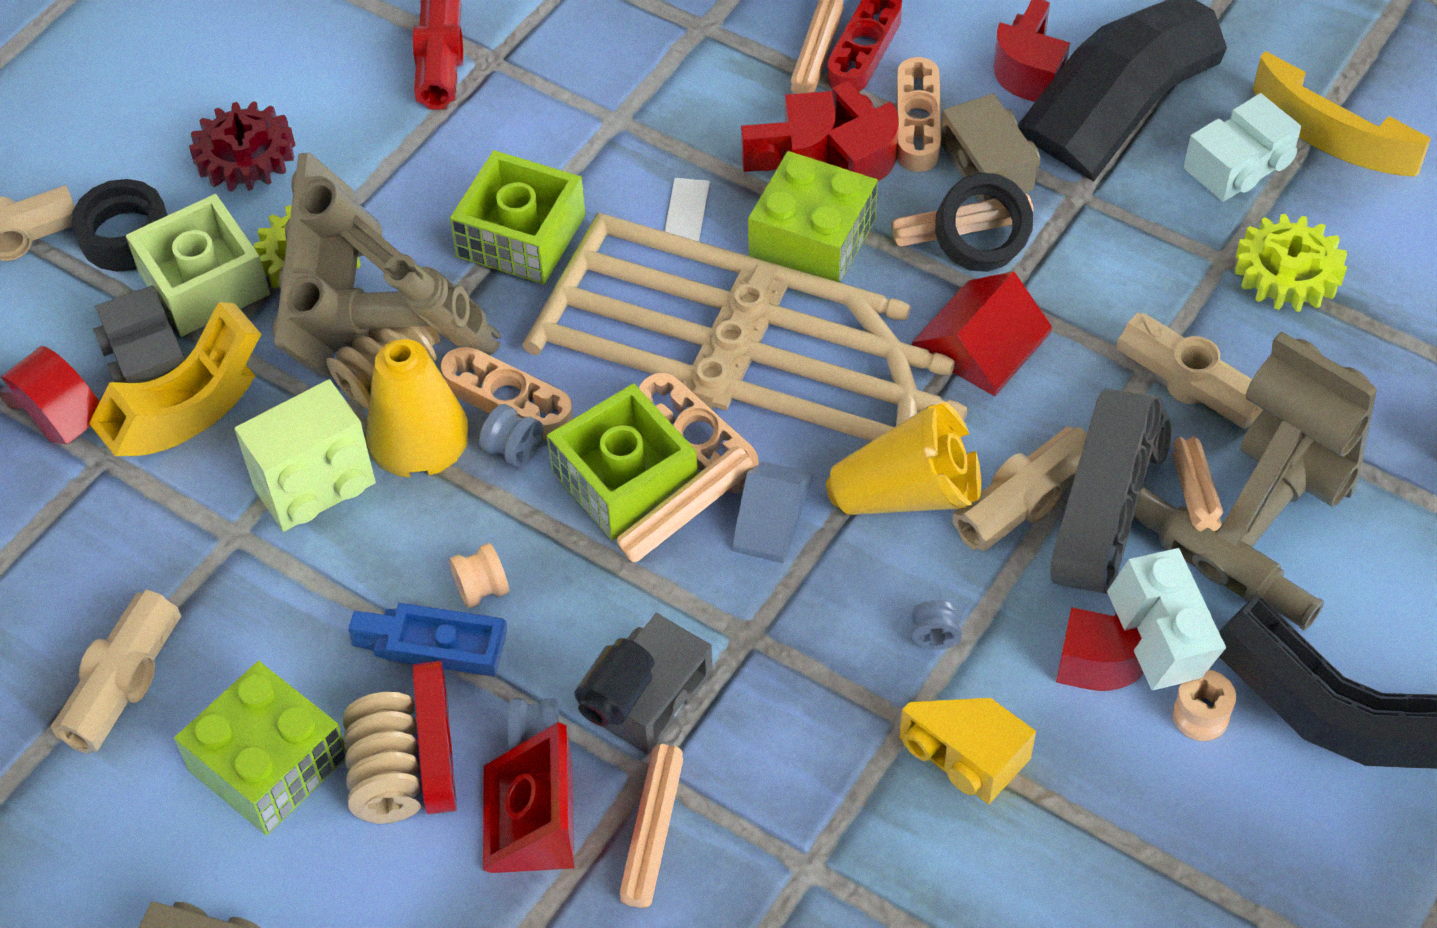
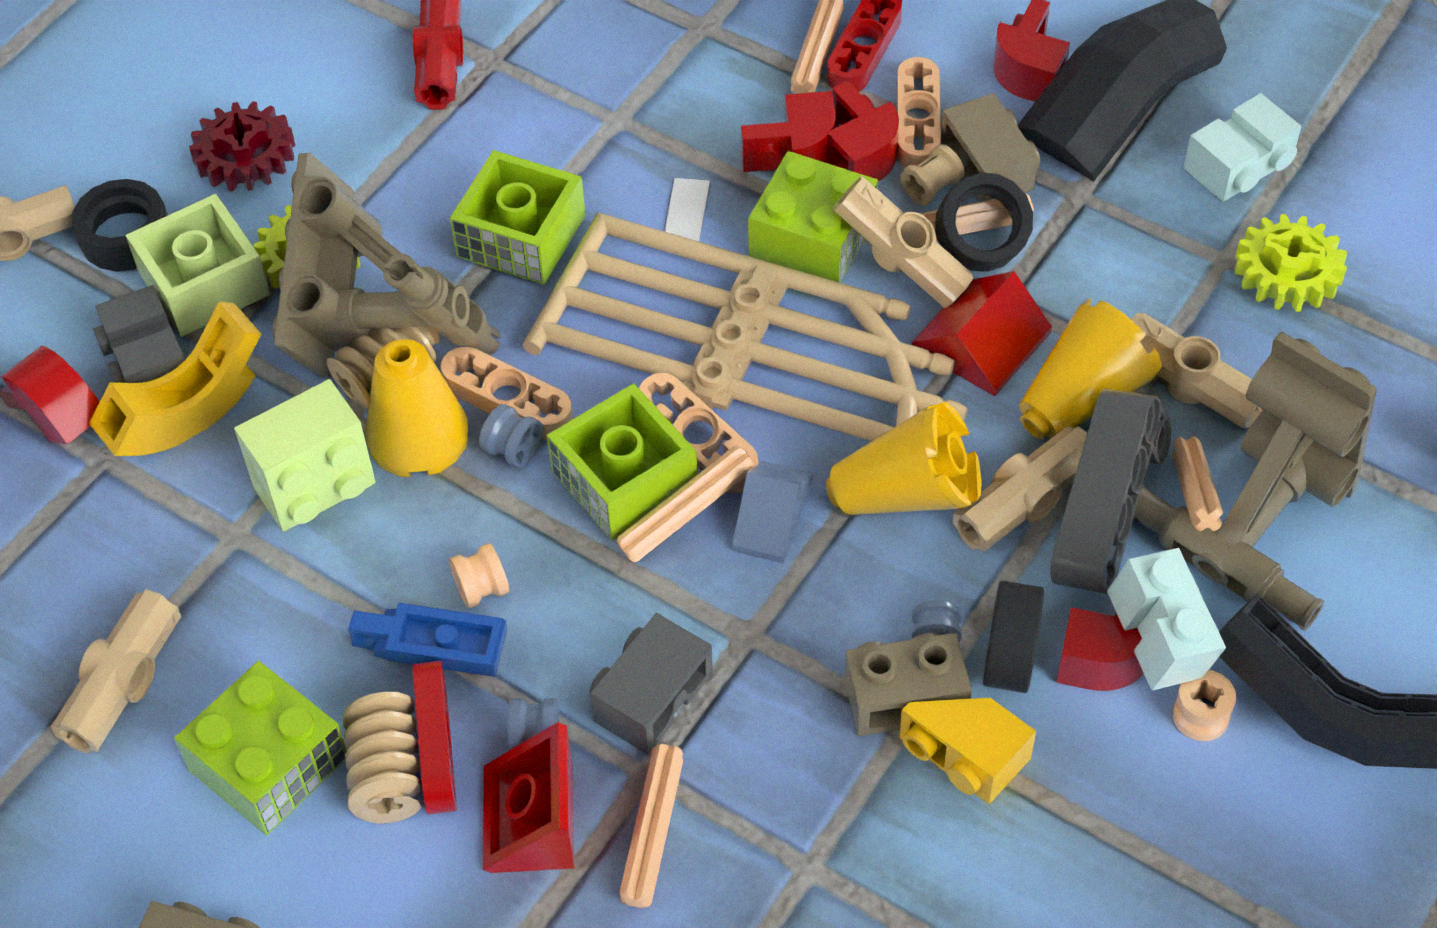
black brick [574,638,655,727] -> none
yellow slope [1252,51,1431,177] -> none
none -> tan piece [834,176,974,308]
none -> dark tan brick [844,633,972,736]
none -> tan bush [900,144,965,206]
none -> black tyre [983,581,1044,693]
none -> yellow cone [1019,299,1162,440]

